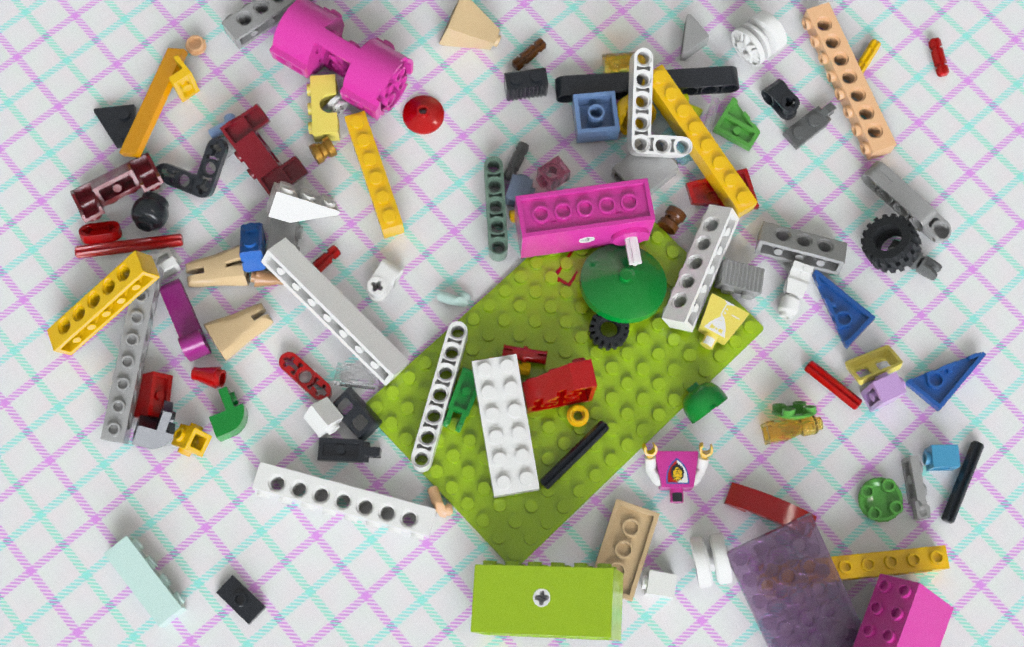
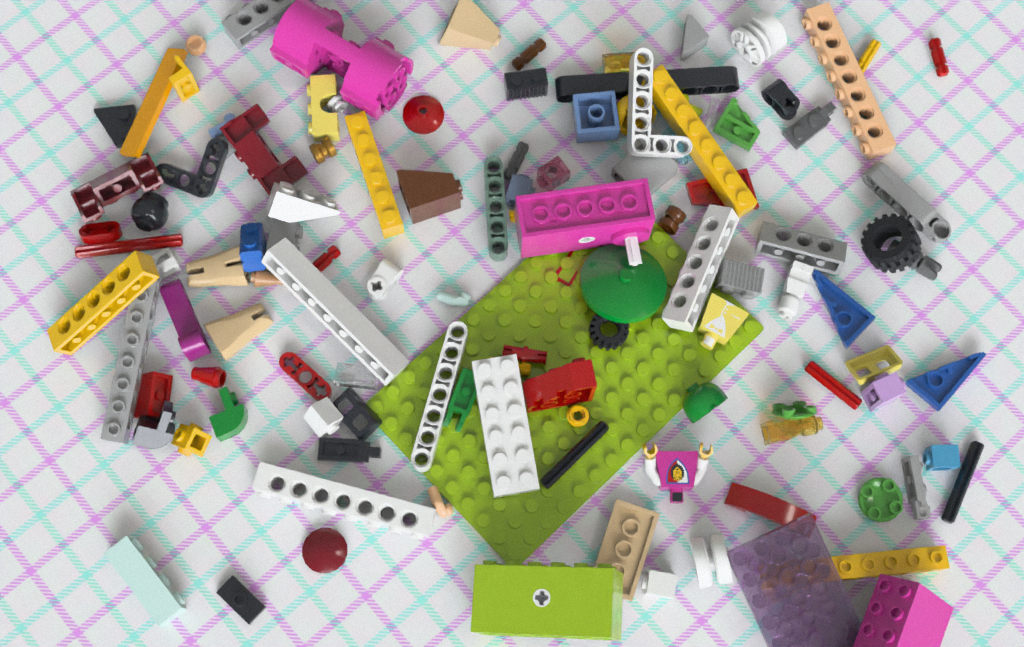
none -> dark red dish [302,528,347,573]
none -> reddish brown slope [396,169,463,224]

